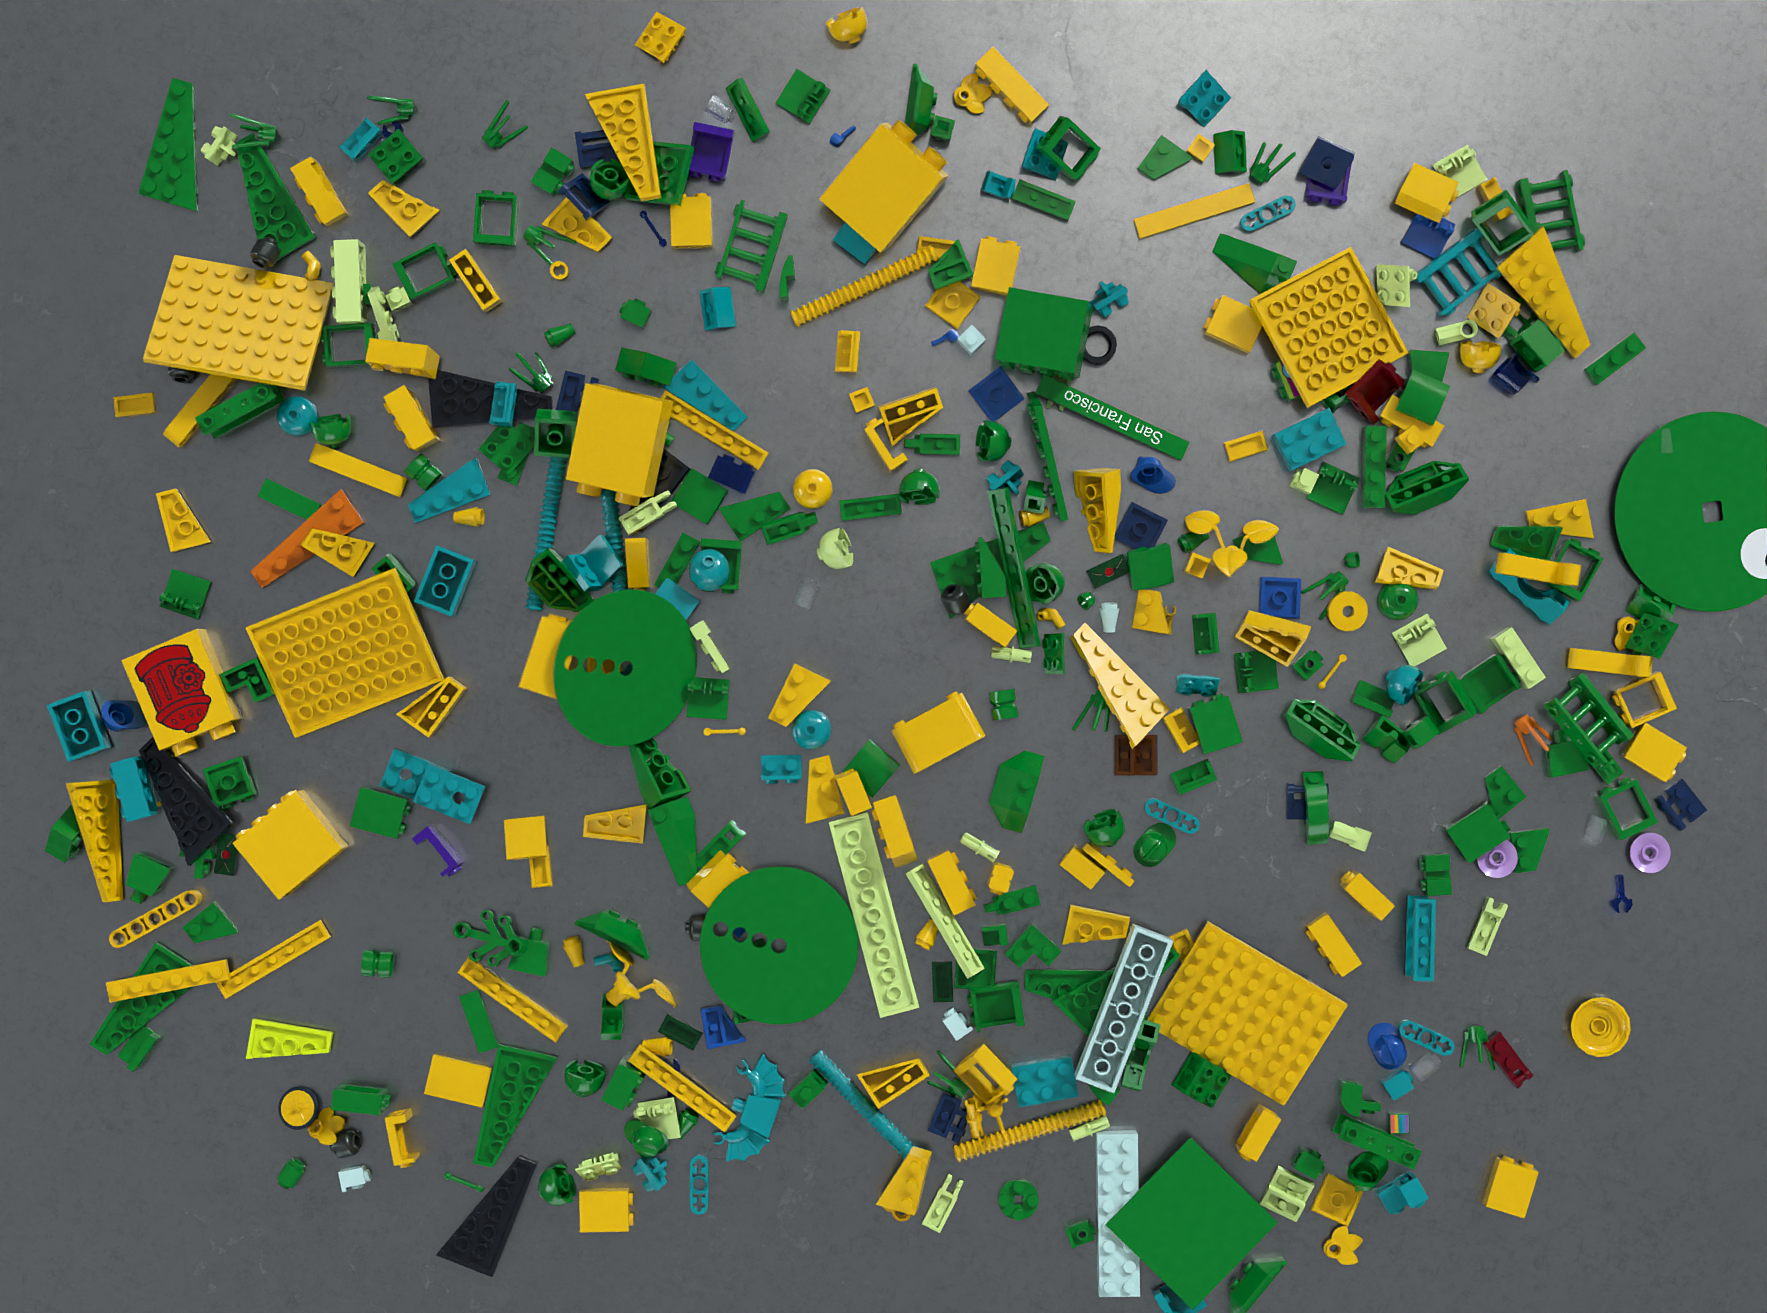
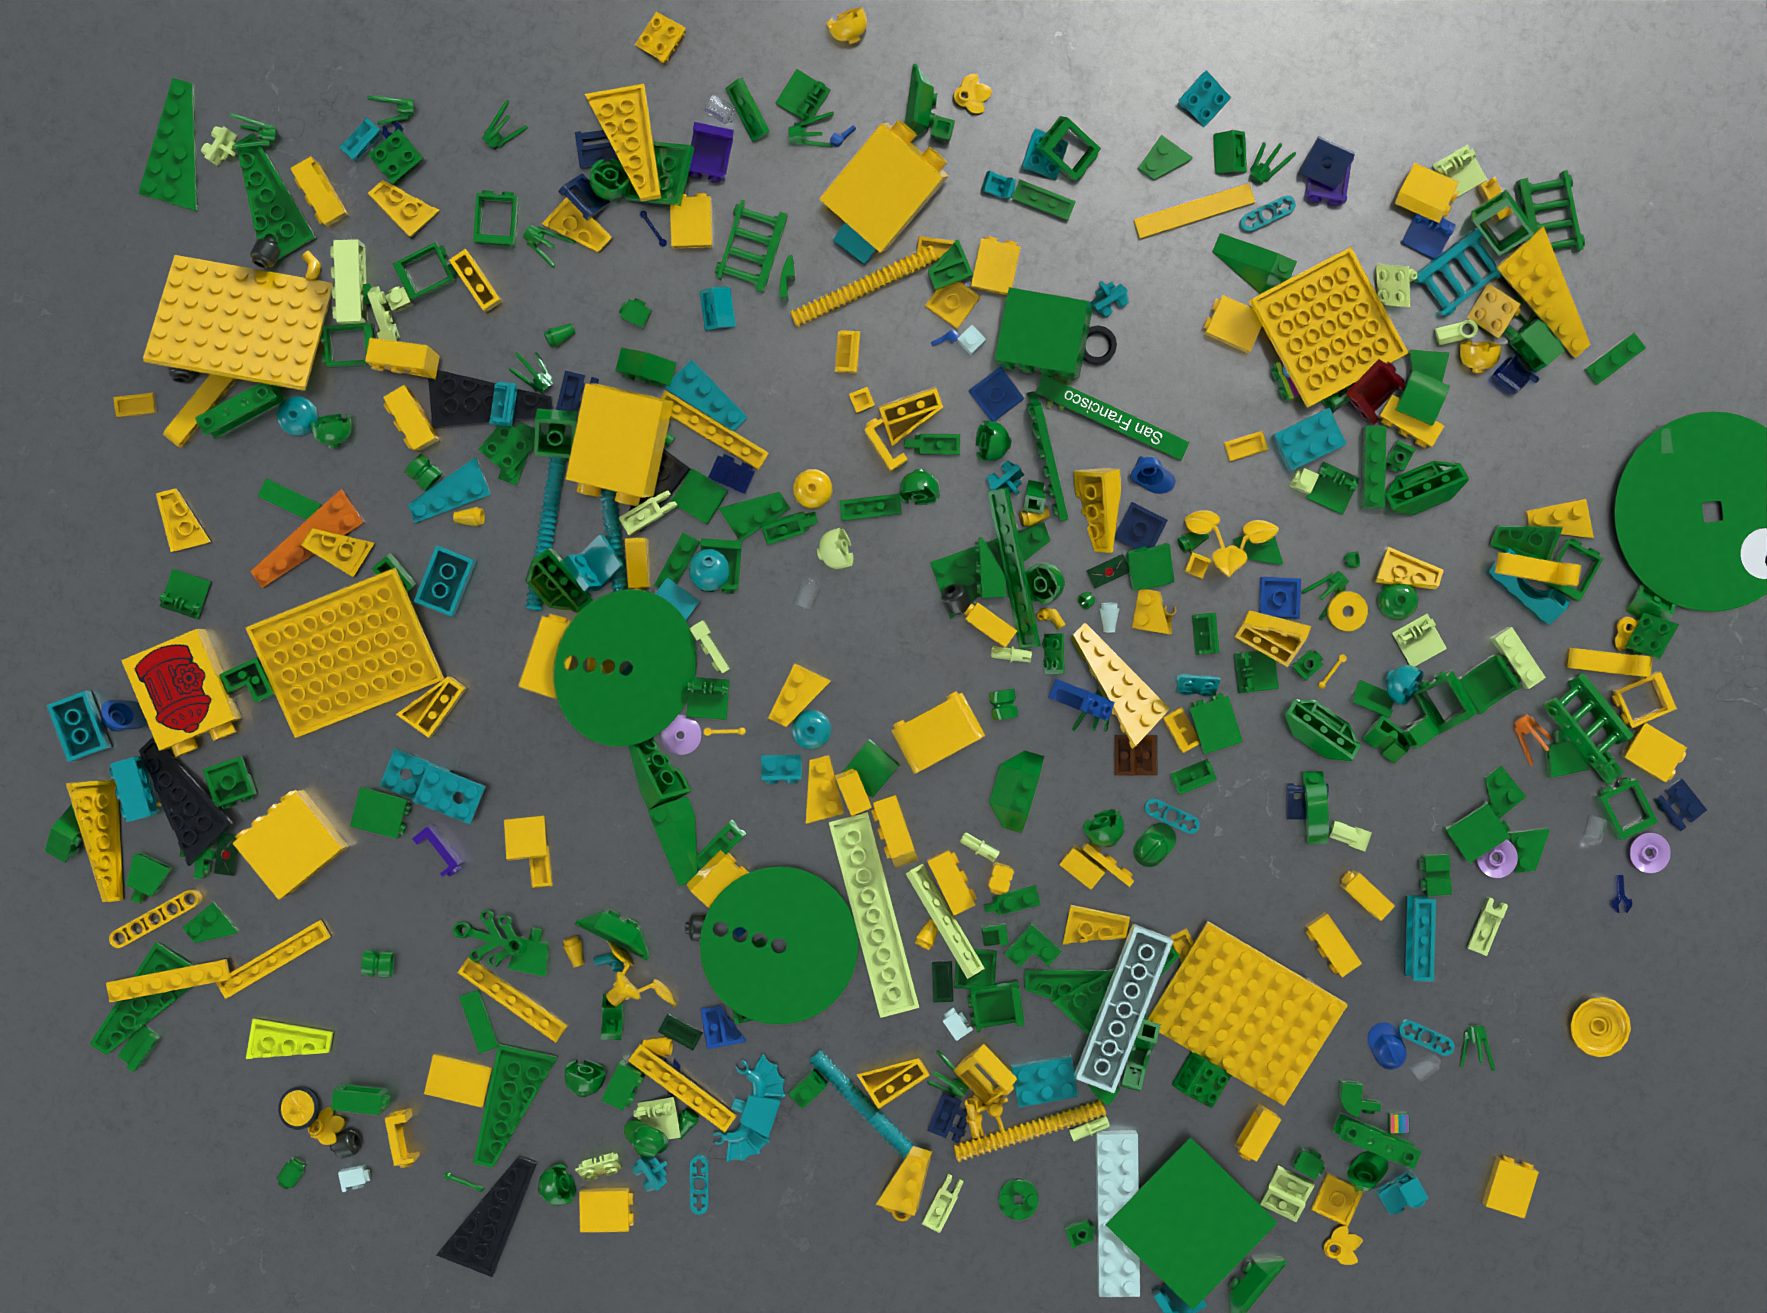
yellow beam [309,443,407,497] -> none
green brick [531,147,575,197] -> none
yellow bush [549,261,568,279] -> none
yellow wing [583,804,647,844] -> none
yellow brick [975,47,1049,125] -> none
yellow plate [1187,133,1215,162] -> none
teal brick [1380,1068,1414,1101] -> none
yellow brick [1394,424,1427,454] -> none
dark red plate [1483,1031,1533,1089] -> none
none -> lavender dish [661,715,701,755]
none -> green plant [788,111,834,148]
none -> blue panel [1048,679,1115,721]

